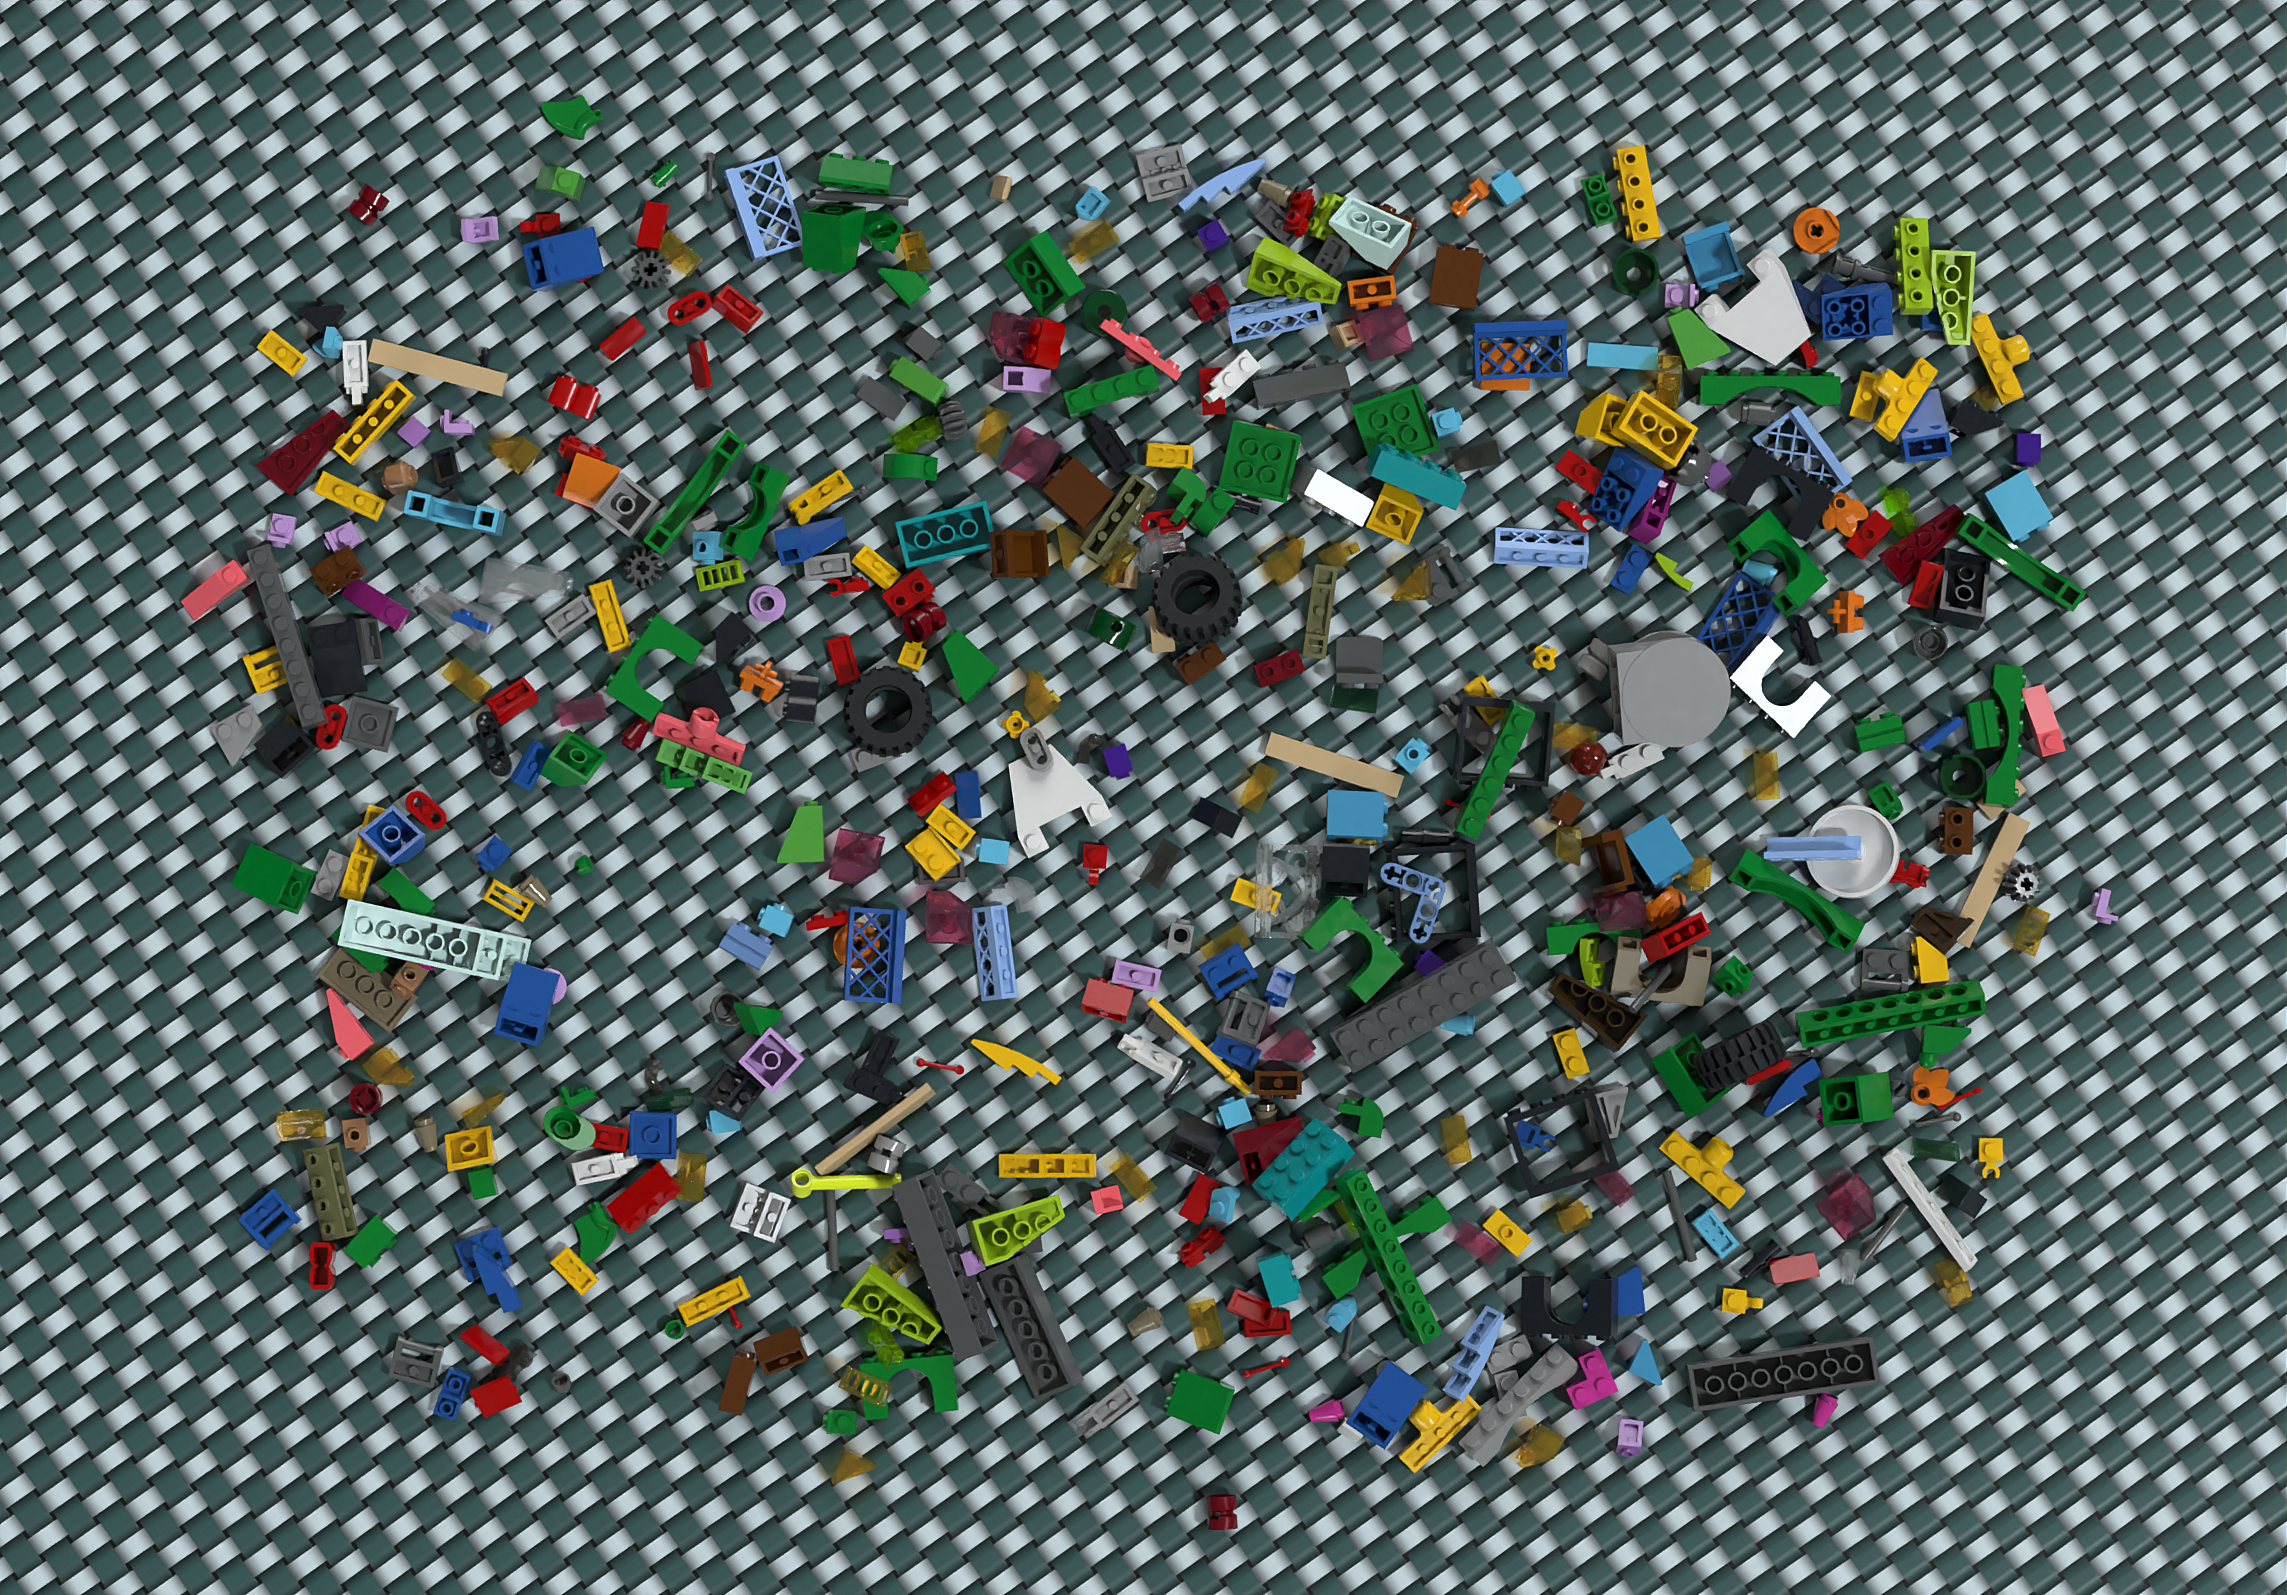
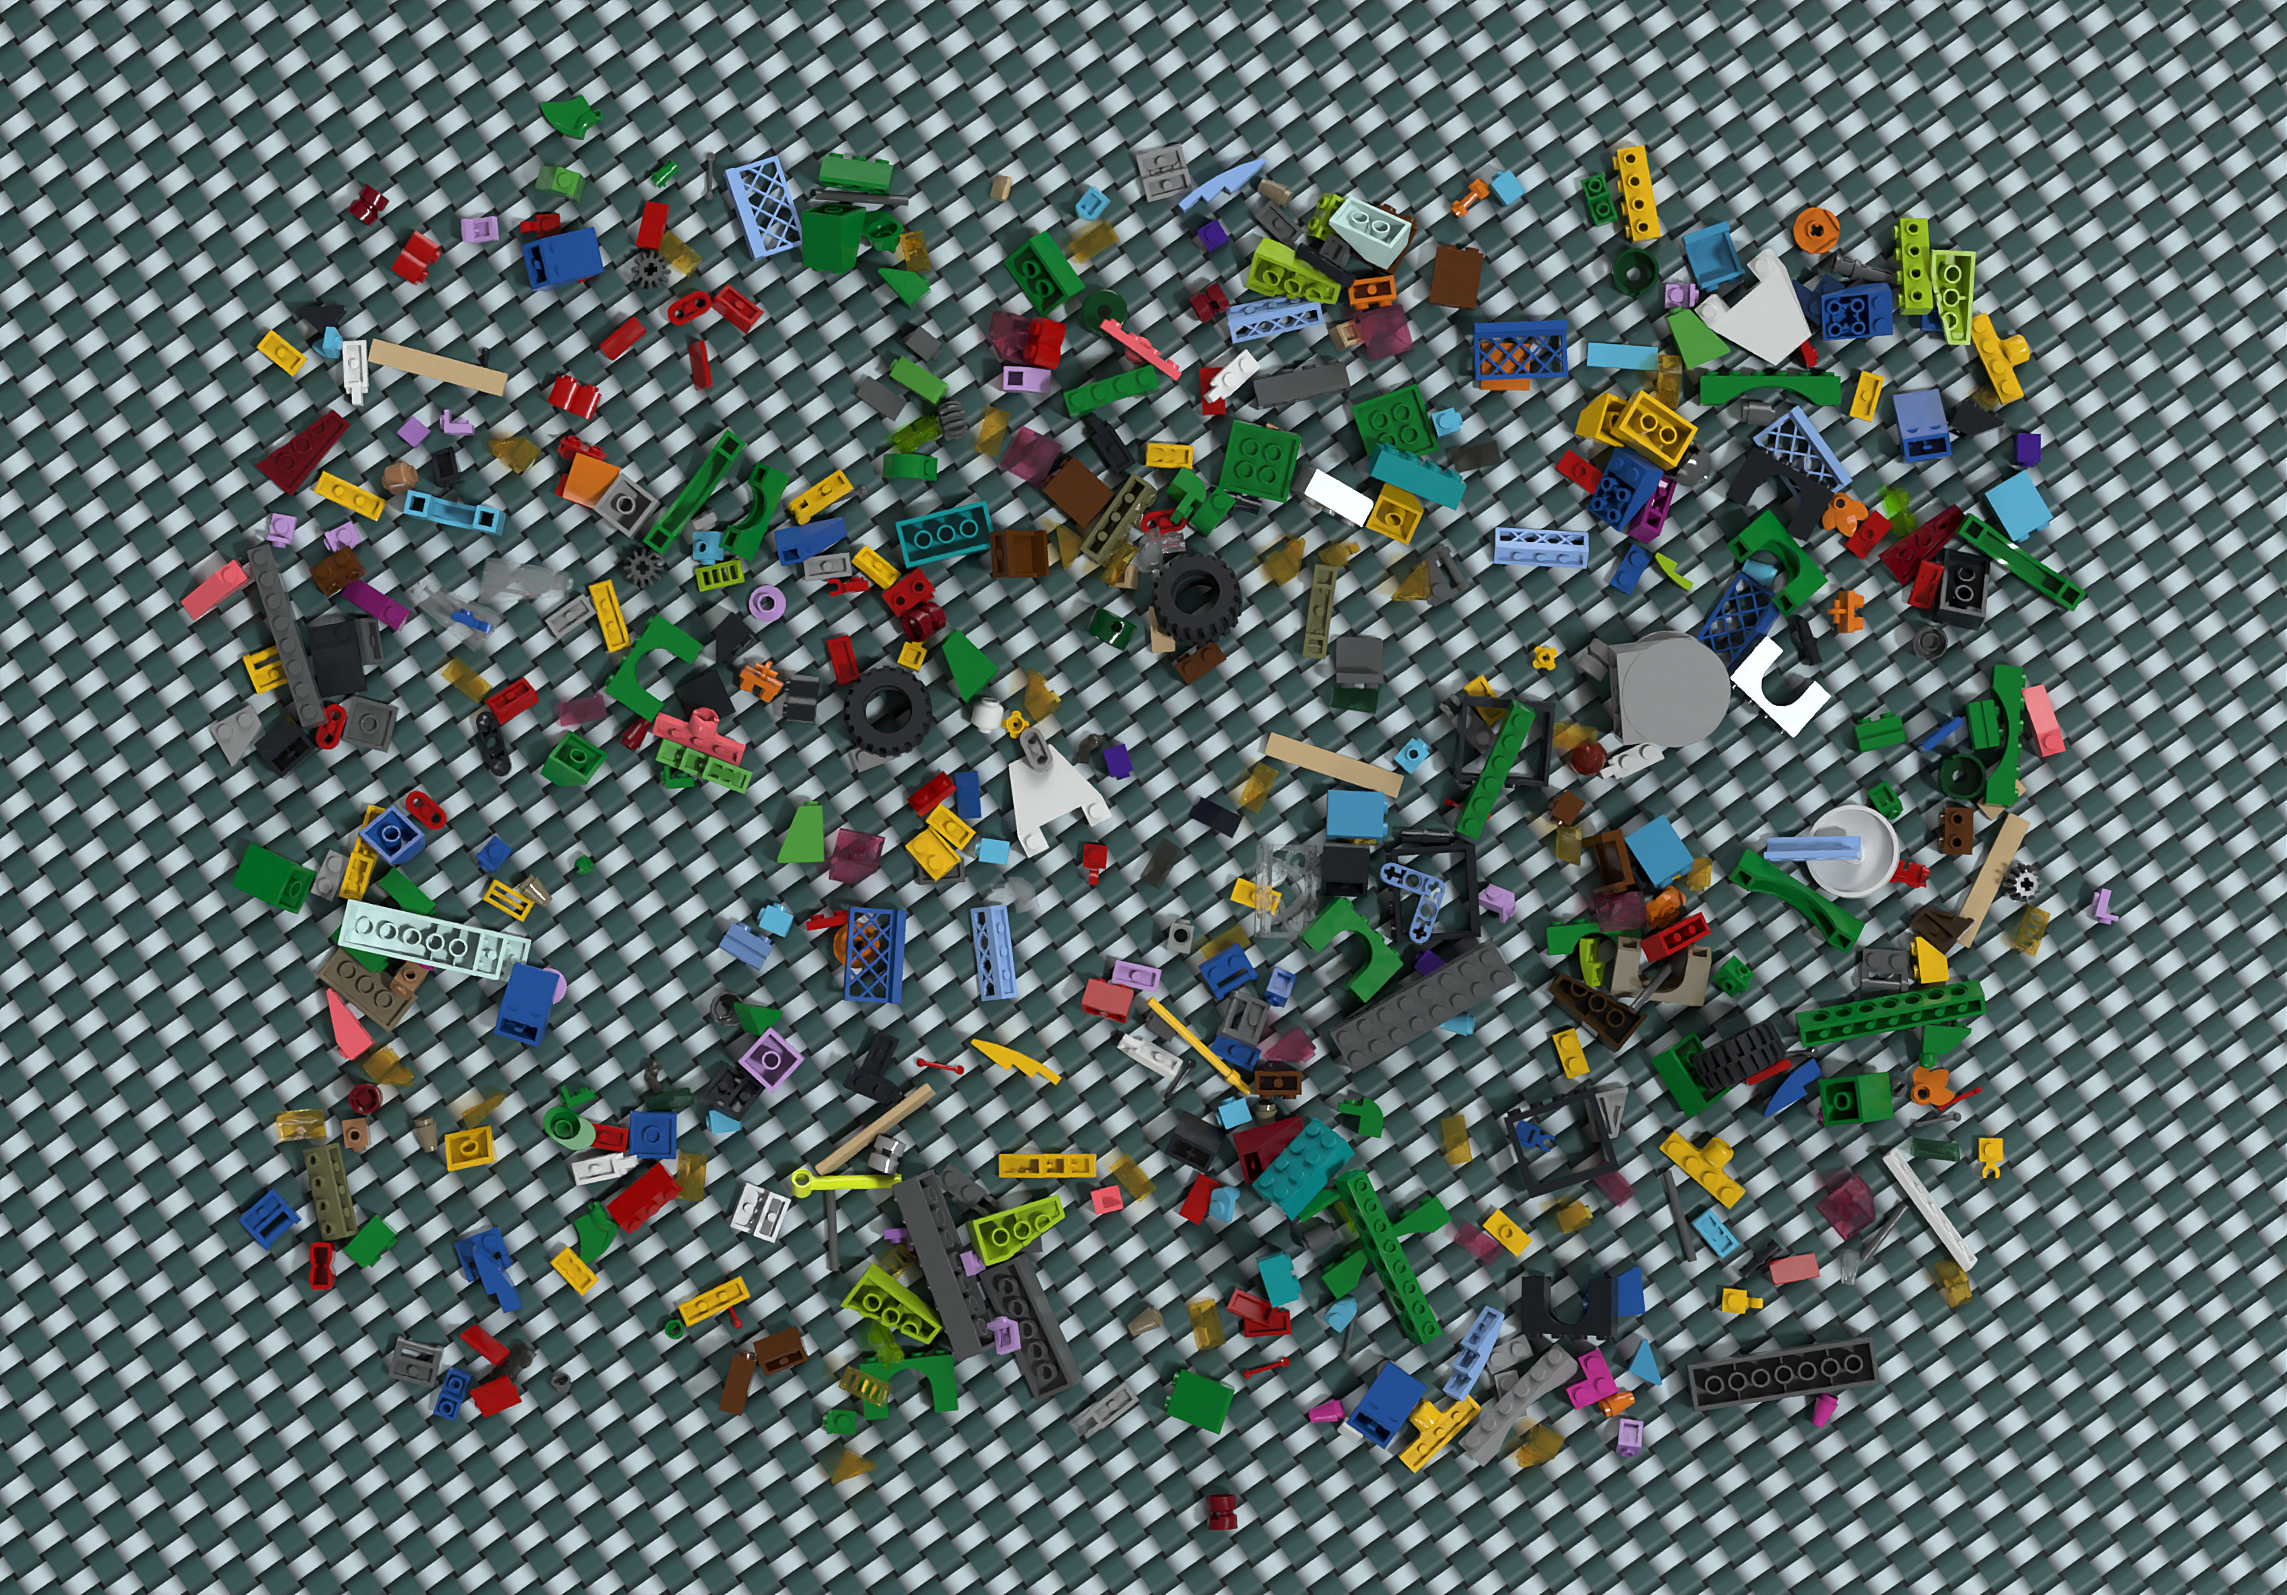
yellow brick [333,380,417,466] -> none
green brick [467,1164,499,1200] -> none
blue plate [509,739,553,791] -> none
clear pink slope [925,891,973,944] -> none
red hinge [1176,1225,1226,1269] -> none
dark red brick [1253,649,1305,688] -> none
red hinge [1283,188,1316,238] -> none
red plate [1555,500,1596,533] -> none
medium lavender slope [1705,459,1733,492] -> none
clear yellow plate [1753,752,1780,801] -> none
yellow plate [1872,357,1938,442] -> none
black slope [1936,1173,1987,1219] -> none
none -> red brick [391,231,442,286]
none -> white head [971,697,1004,733]
none -> lavender bracket [986,1316,1021,1355]
none -> black beam [1294,243,1356,288]
none -> lavender bracket [1479,884,1517,923]
none -> orange cone [1598,1390,1635,1418]

